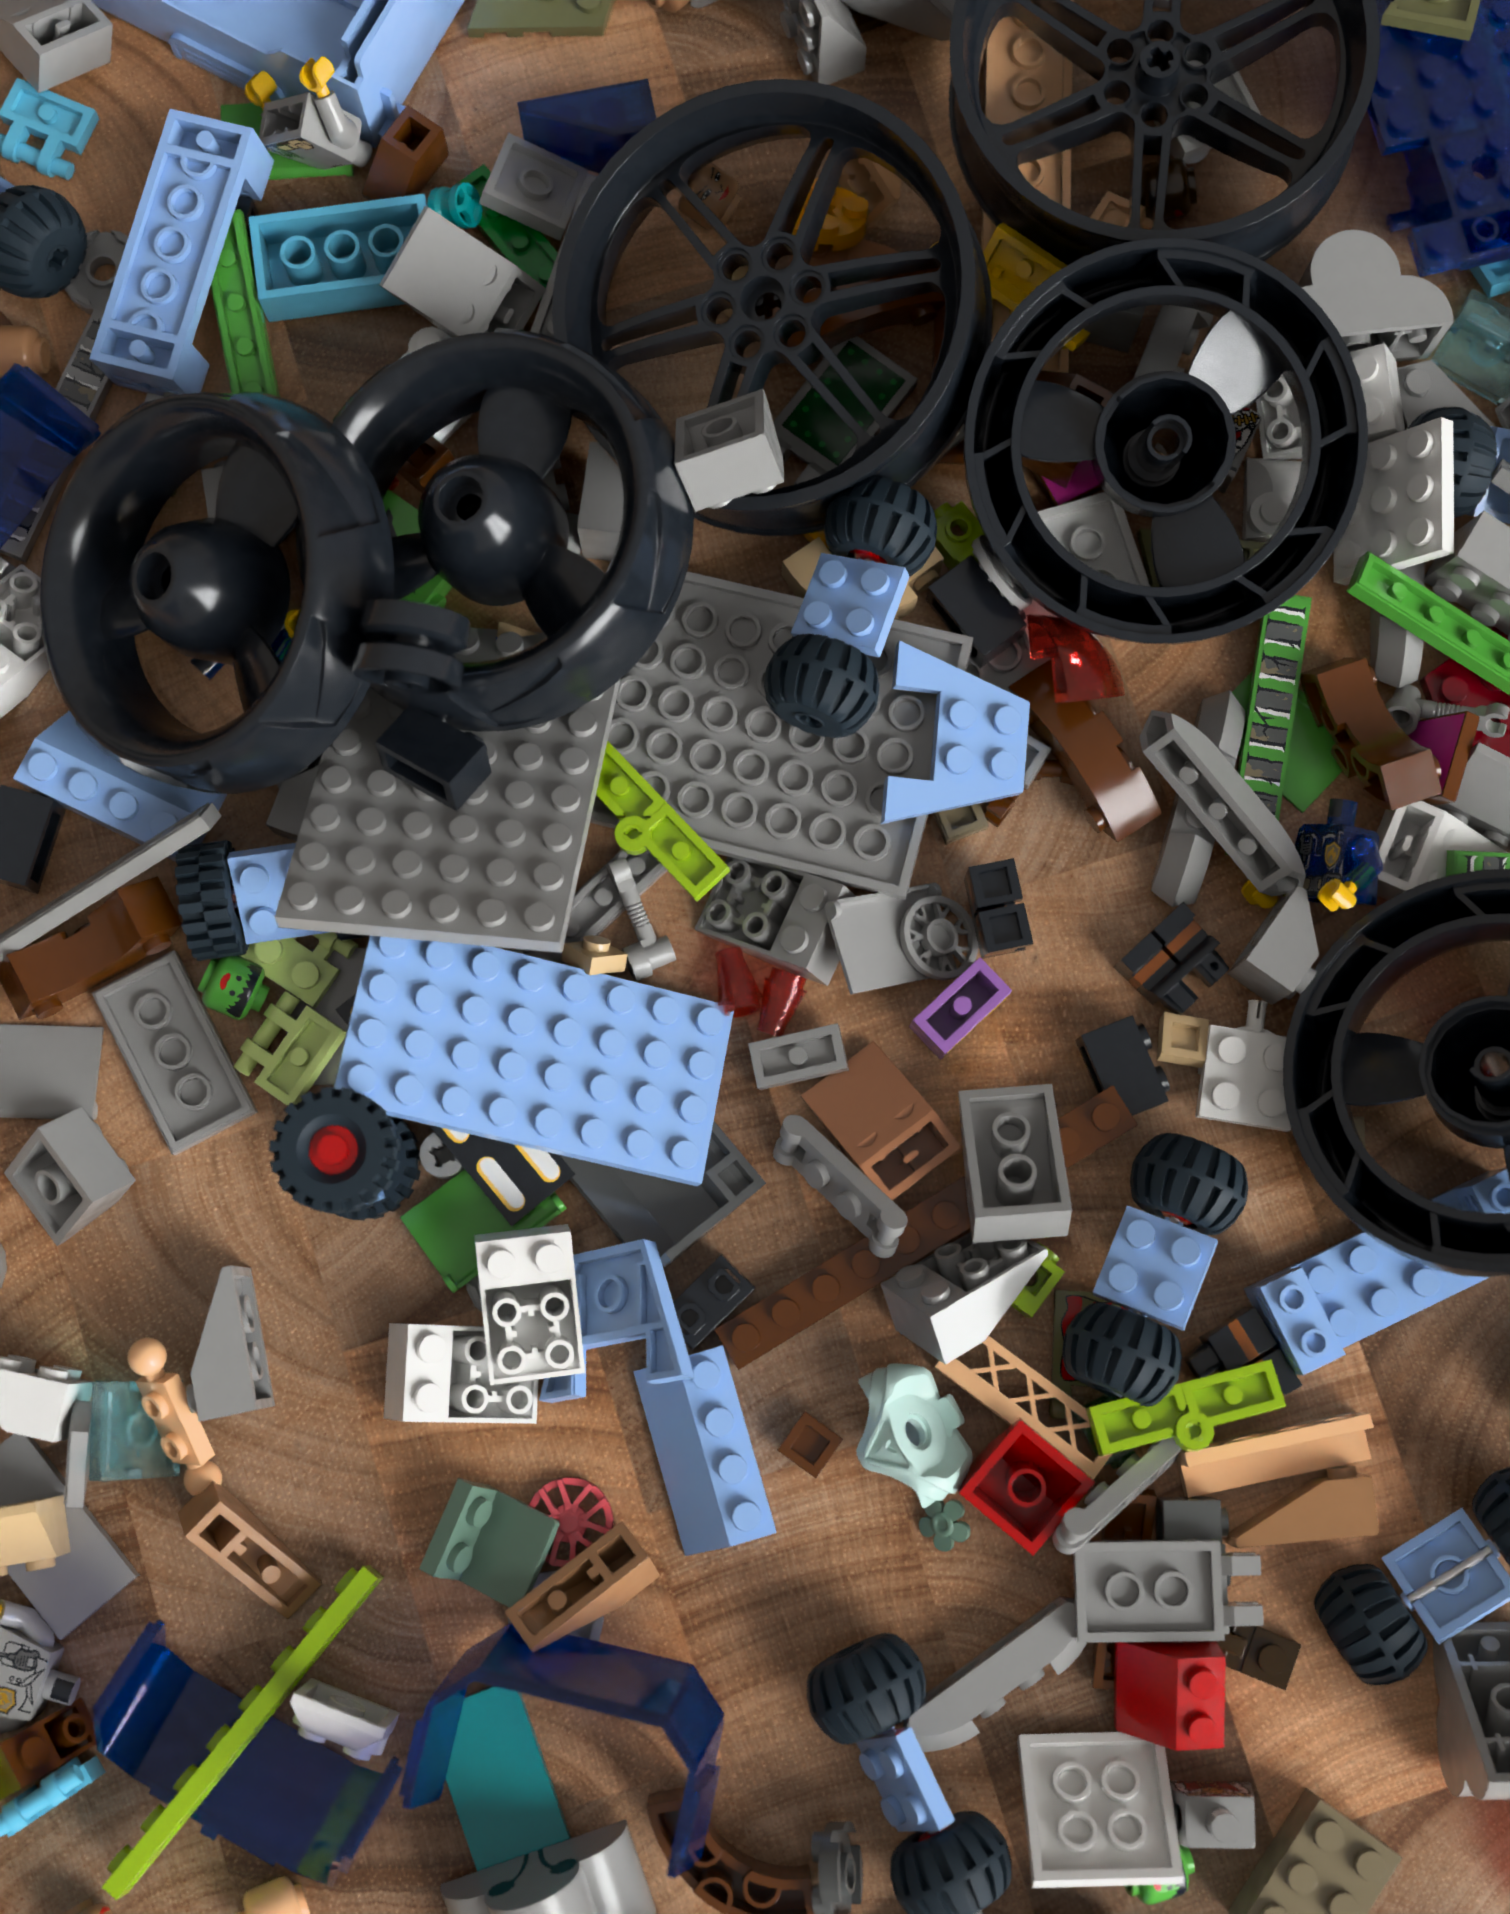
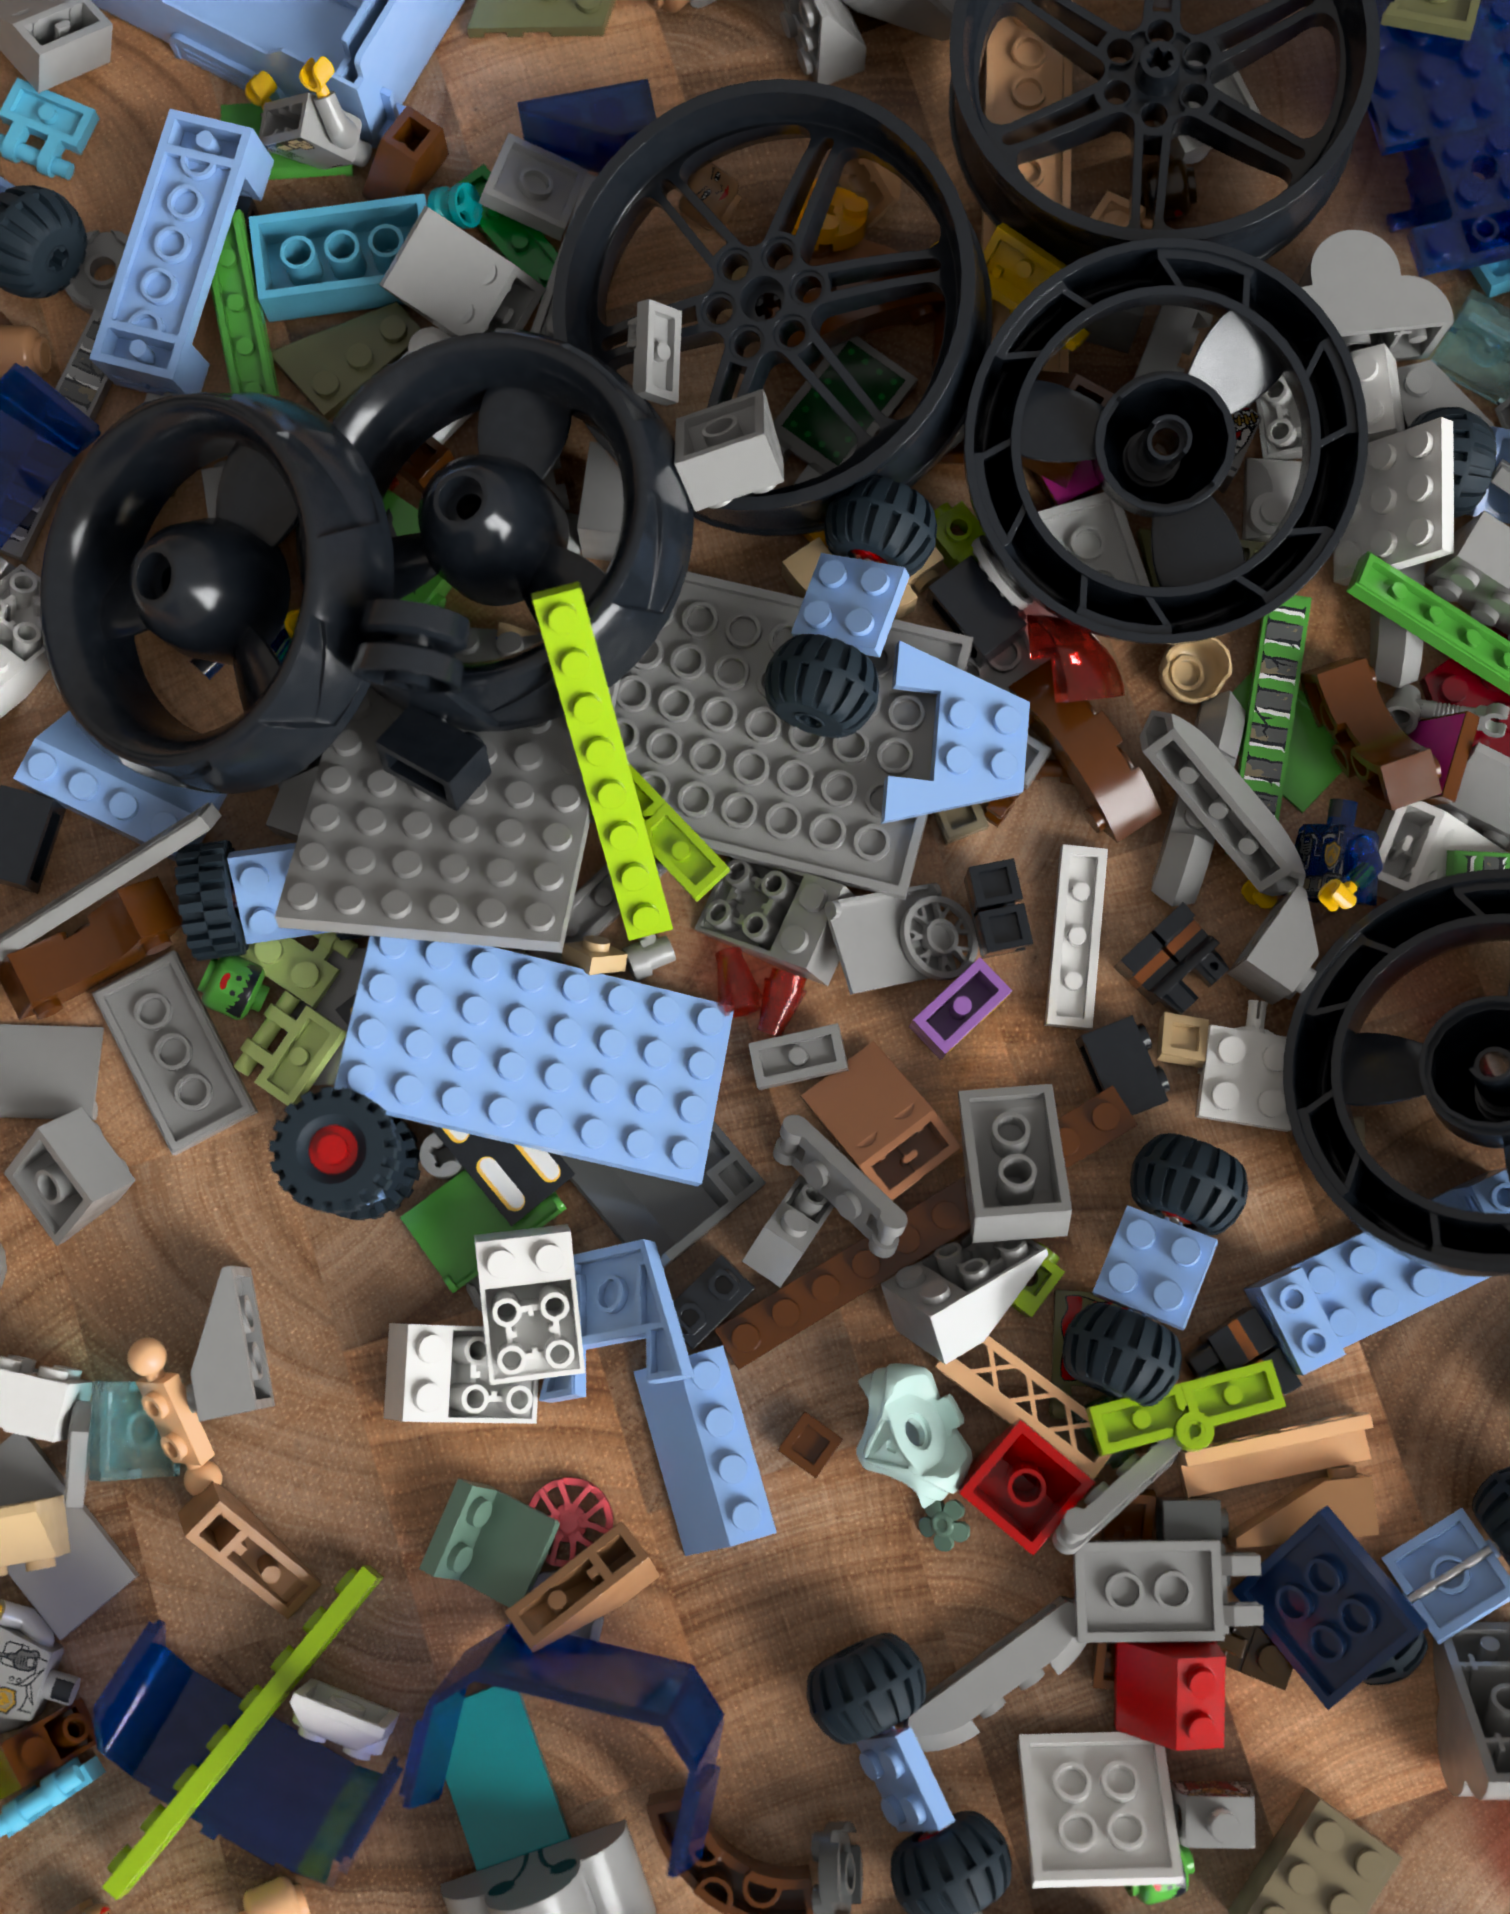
none -> olive wing [271,302,421,421]
none -> lime plate [531,582,673,941]
none -> light grey hinge [627,299,682,406]
none -> light grey slope [742,1175,834,1288]
none -> white plate [1044,844,1108,1031]
none -> tan hair [1158,637,1233,705]
none -> dark blue plate [1232,1505,1429,1710]

